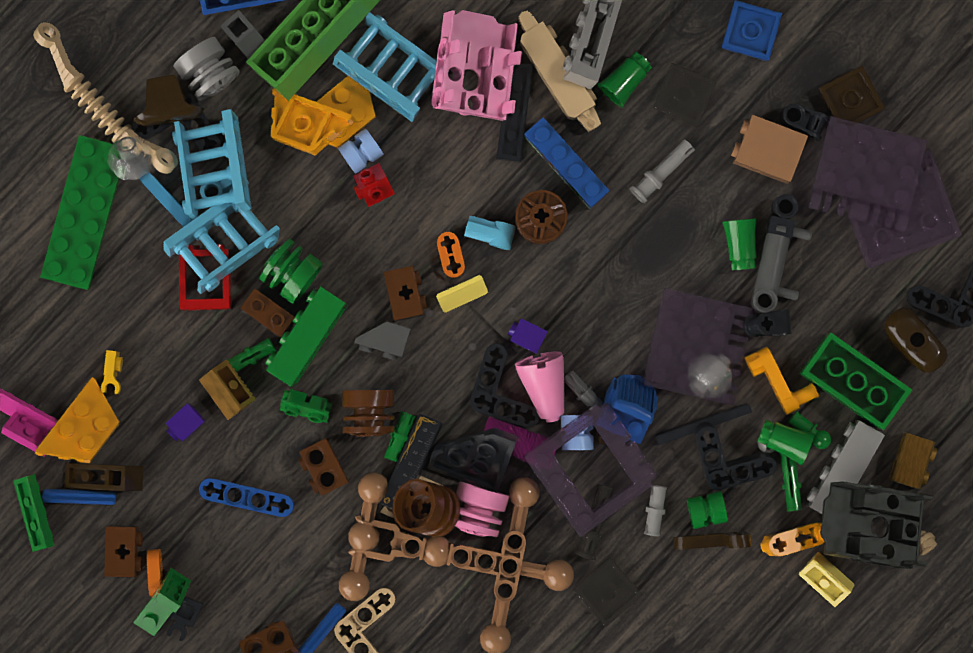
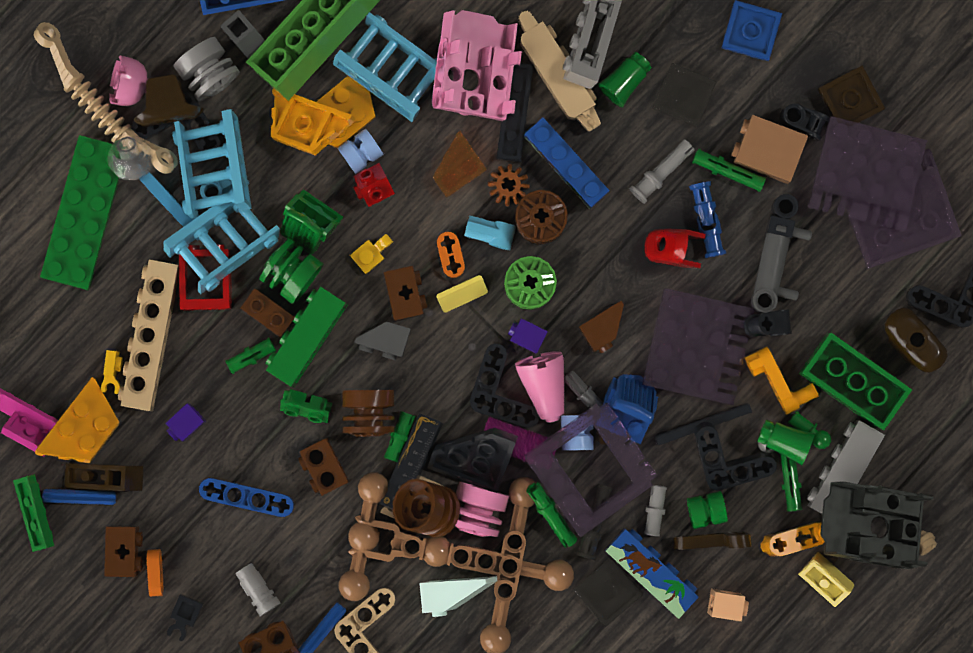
green bracket [133,568,191,636] -> none
pearl gold brick [199,360,255,420] -> none
clear plant [688,353,732,398] -> none
green plant [722,218,756,270] -> none
pearl gold brick [888,433,937,489] -> none
none -> bright pink cylinder [109,55,147,106]
none -> tan brick [118,260,179,411]
none -> light grey axle [236,563,281,617]
none -> green piece [280,189,344,254]
none -> yellow plate [350,234,393,274]
none -> light aqua slope [420,576,497,617]
none -> clear orange wing [433,131,487,198]
none -> dark orange gear [488,164,530,207]
none -> bright green wheel [504,256,557,310]
none -> green pin [526,482,577,548]
none -> reddish brown slope [578,301,624,353]
none -> brick [605,528,699,619]
none -> red piece [644,228,706,268]
none -> blue piece [689,181,727,258]
none -> green pin [692,148,766,192]
none -> light nougat brick [707,588,749,622]

